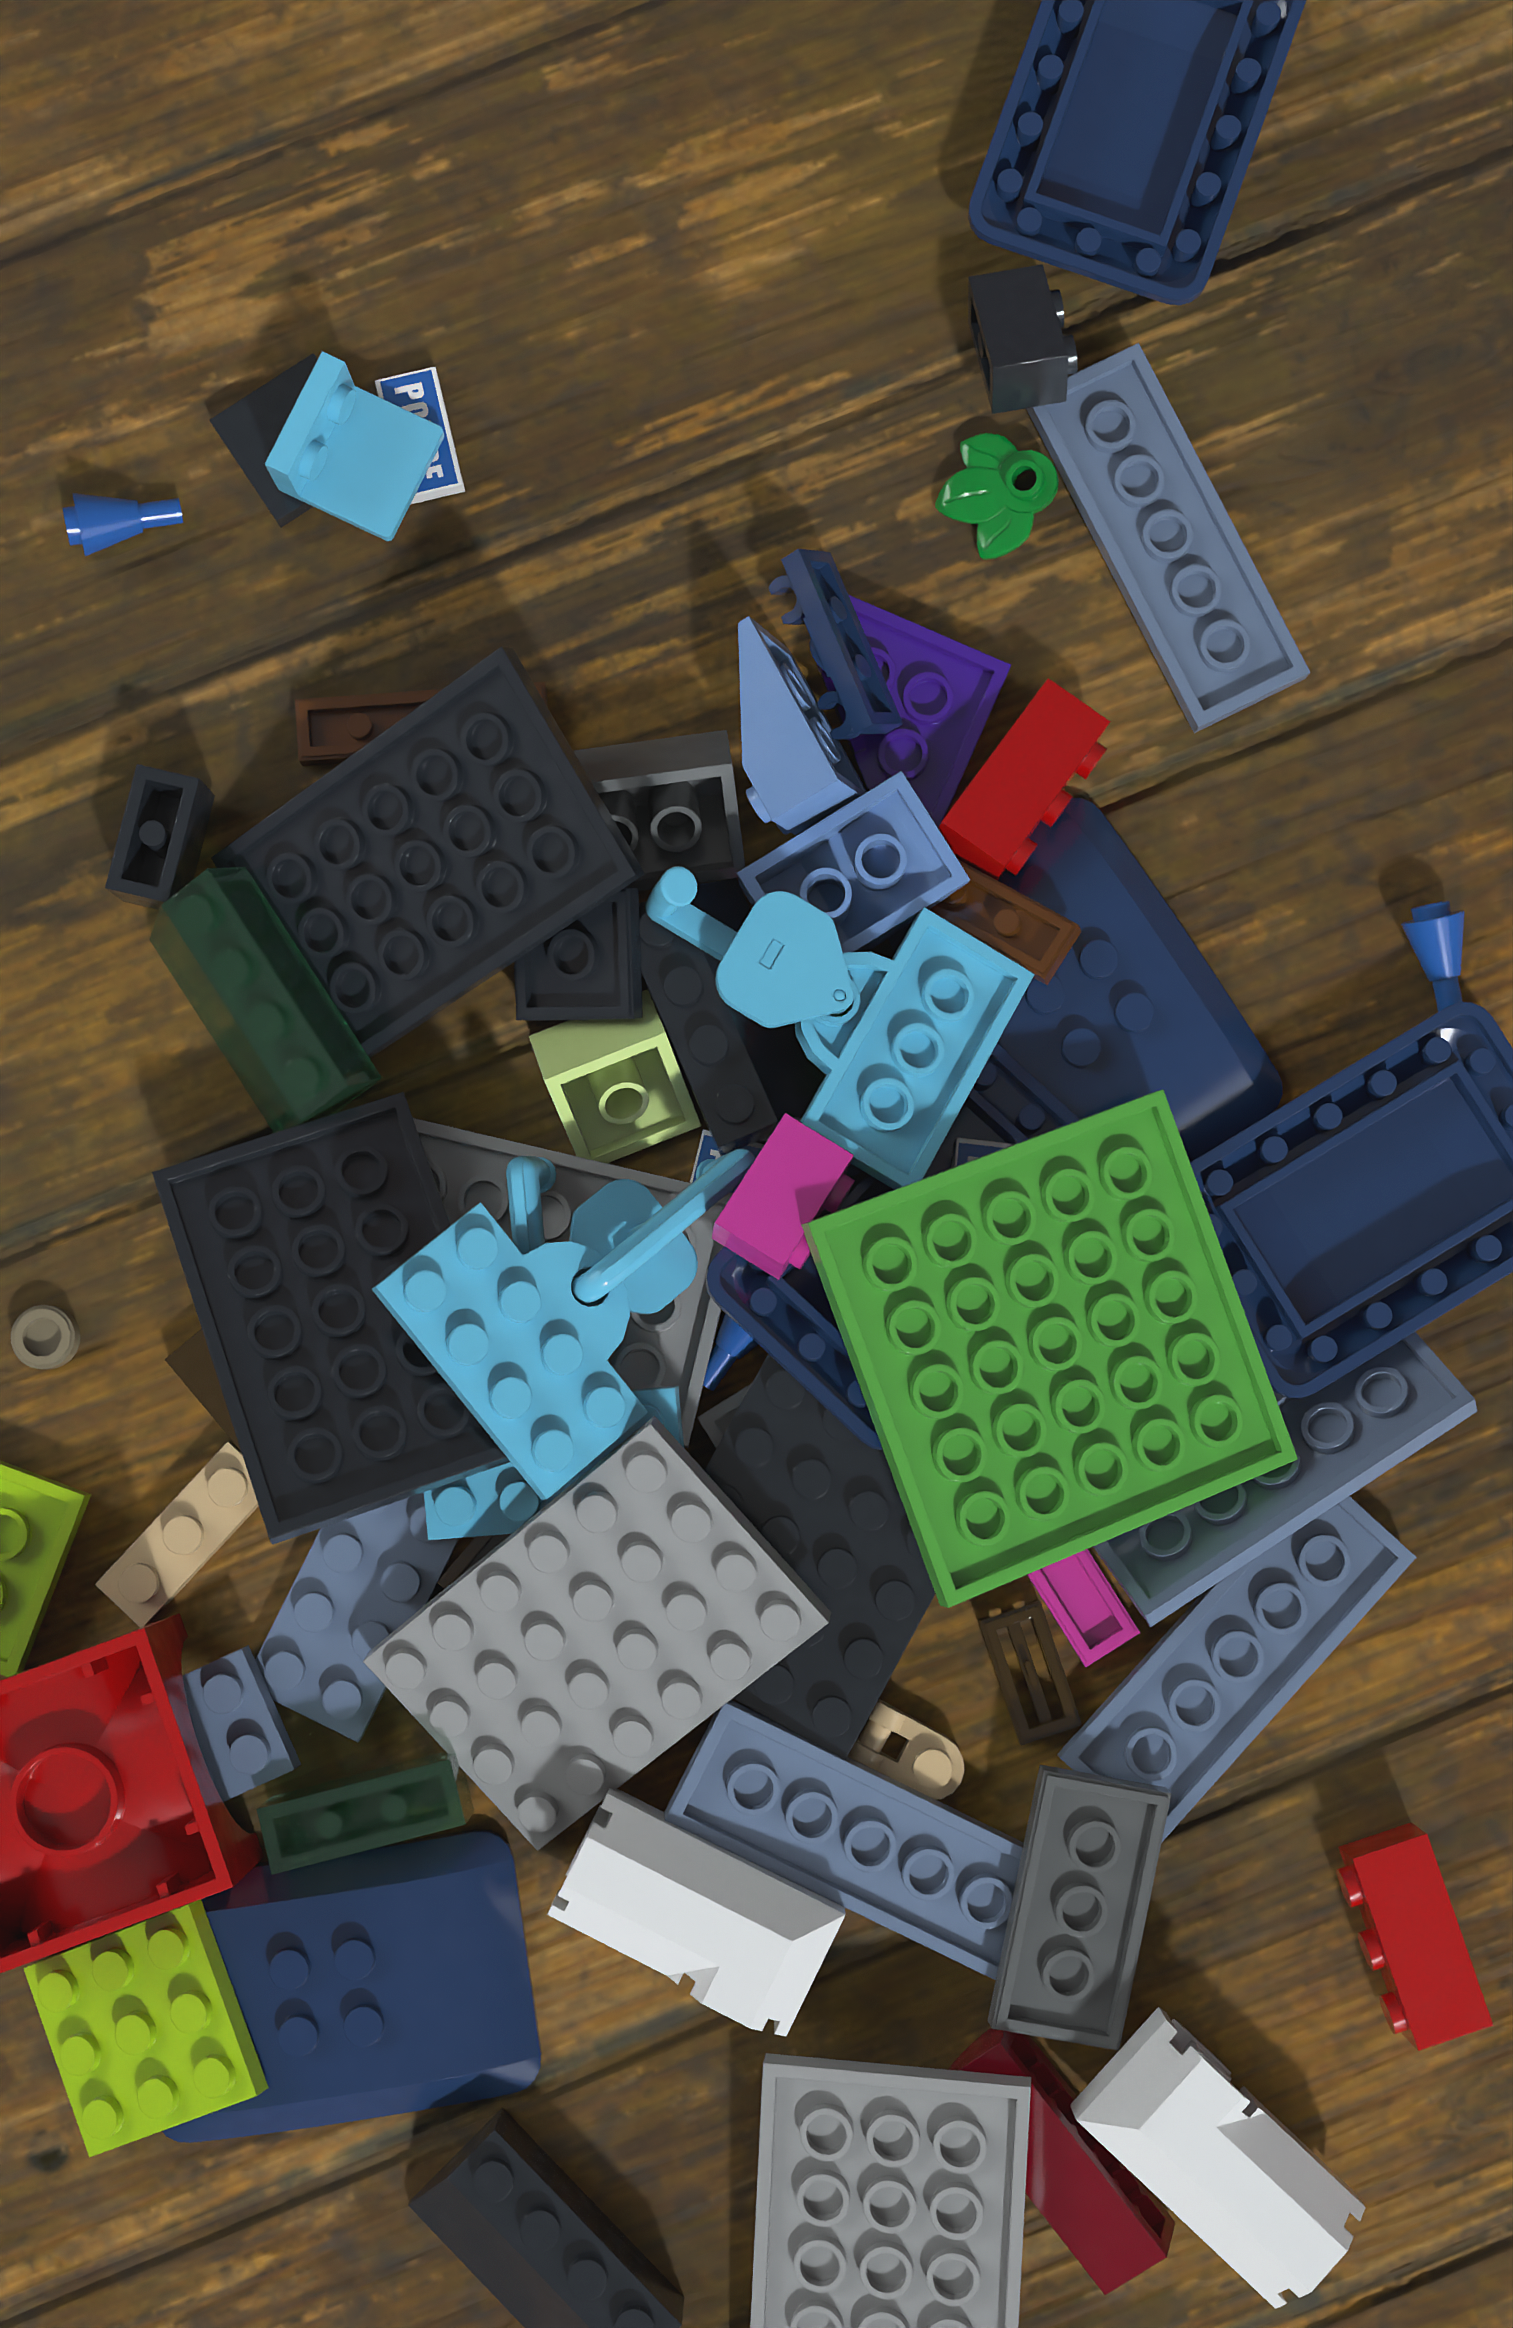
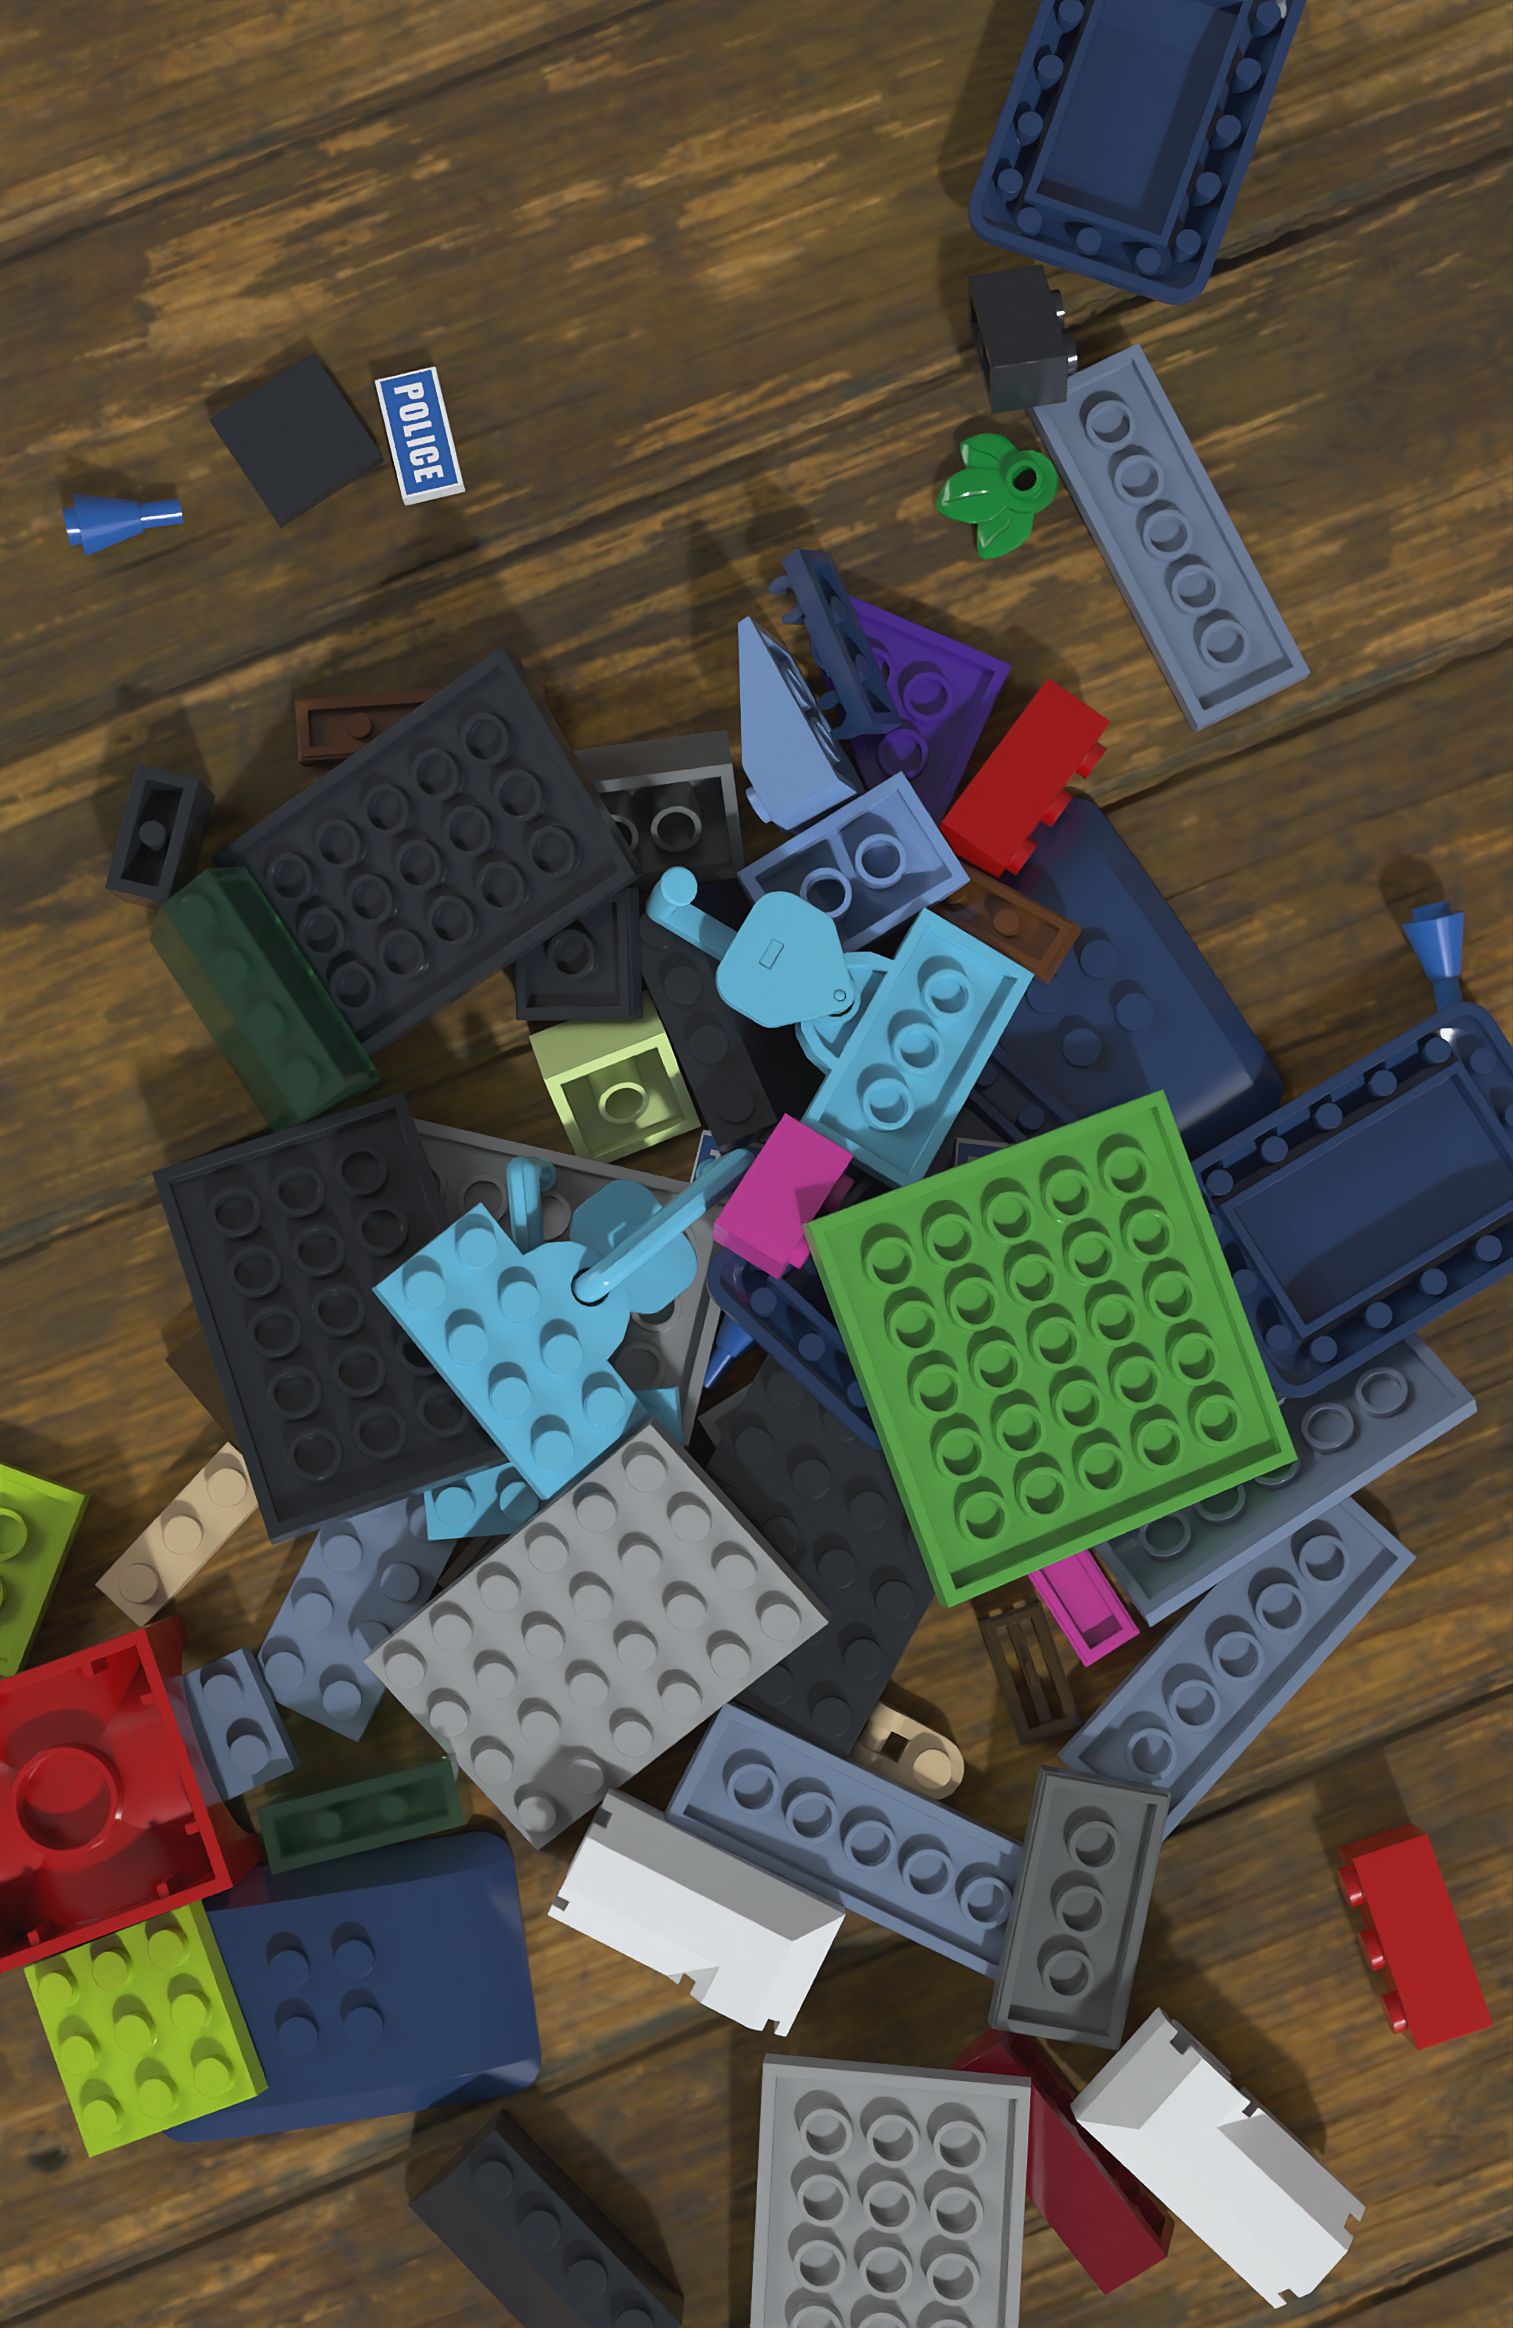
dark tan tile [11,1305,80,1369] -> none
medium azure bracket [265,351,444,541] -> none

